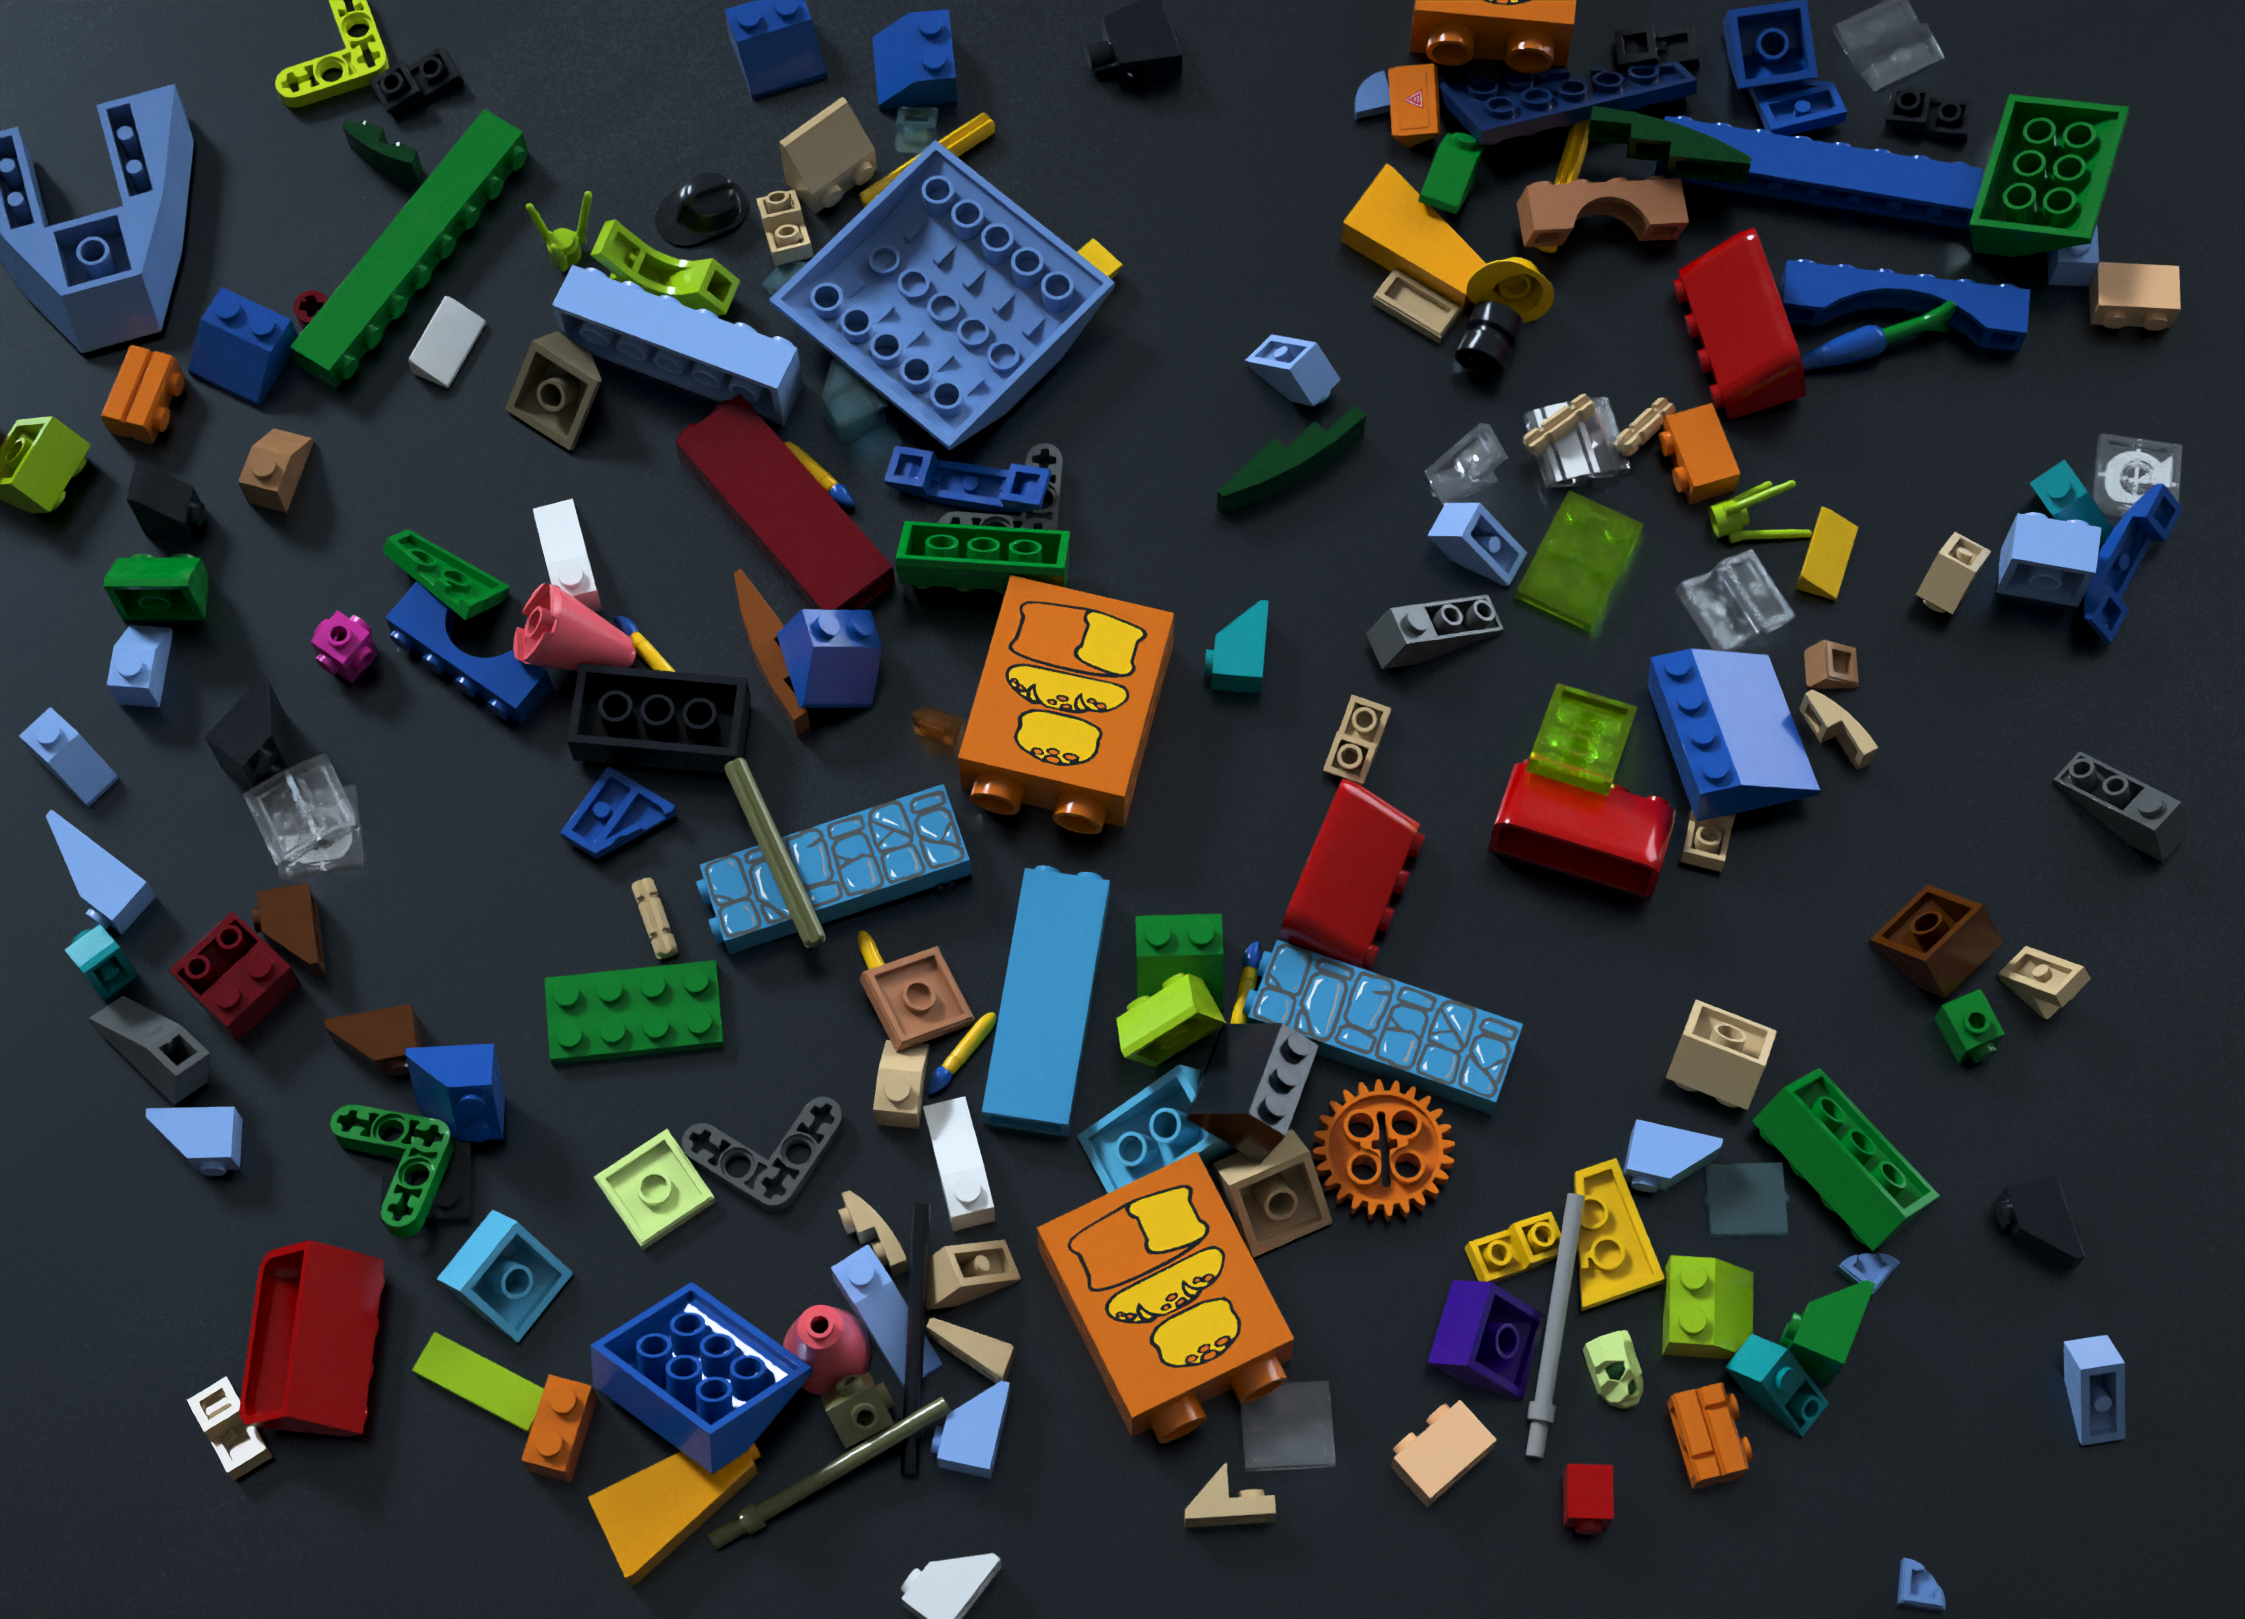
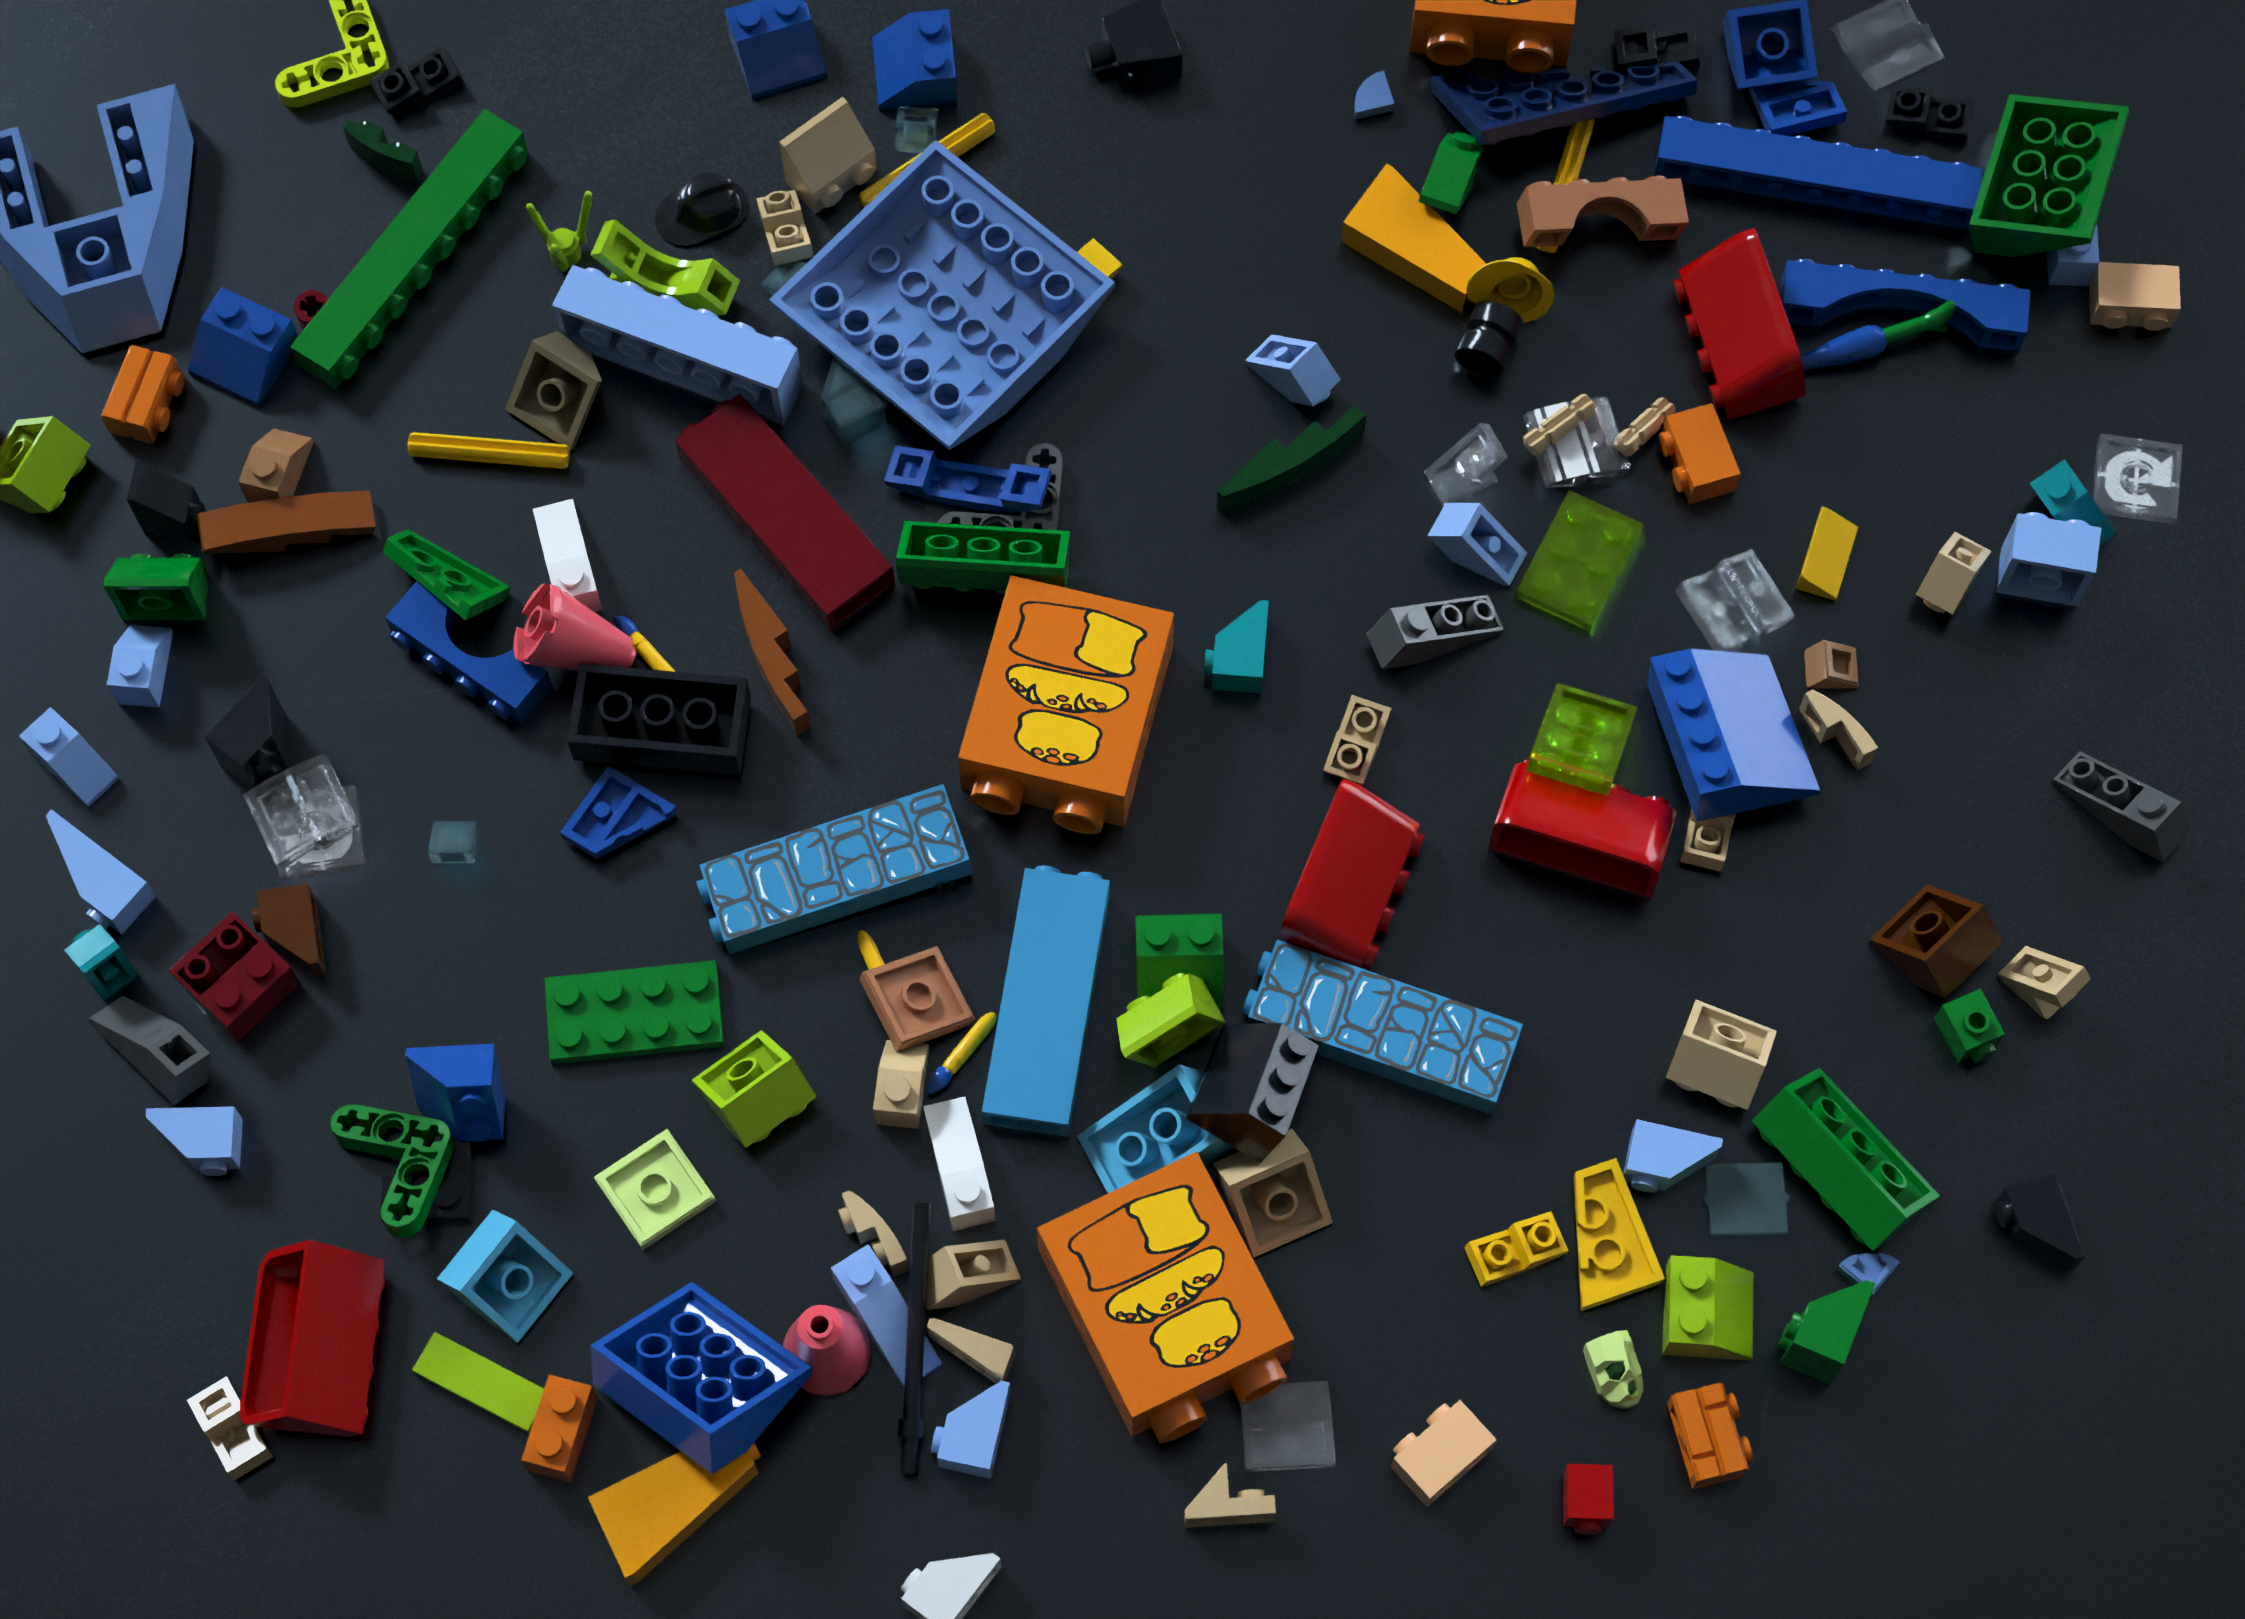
dark pink brick [311,610,378,683] -> none
reddish brown slope [324,1004,421,1076] -> none
white slope [408,296,486,388] -> none
tan axle [631,878,678,959] -> none
dark grey beam [682,1097,843,1211] -> none
olive bar [708,1396,951,1550] -> none
olive axle [724,758,826,948] -> none
blue slope [777,609,882,708] -> none
yellow piece [784,442,855,508] -> none
olive brick [821,1372,895,1449] -> none
clear orange slope [912,706,963,746] -> none
yellow piece [1230,941,1262,1024] -> none
orange gear [1312,1079,1455,1221] -> none
tan tile [1372,268,1462,344] -> none
orange slope [1388,63,1441,148] -> none
dark purple slope [1428,1280,1547,1399] -> none
light grey bar [1526,1193,1585,1459] -> none
dark green slope [1587,106,1751,184] -> none
lime plant [1708,480,1812,544] -> none
teal slope [1725,1334,1829,1437] -> none
medium blue tile [1897,1557,1945,1612] -> none
light blue slope [2064,1335,2125,1445] -> none
blue slope [2084,483,2183,643] -> none
none -> dark orange slope [197,490,376,554]
none -> yellow axle [407,432,570,469]
none -> clear light blue slope [428,821,477,863]
none -> lime slope [691,1030,817,1148]

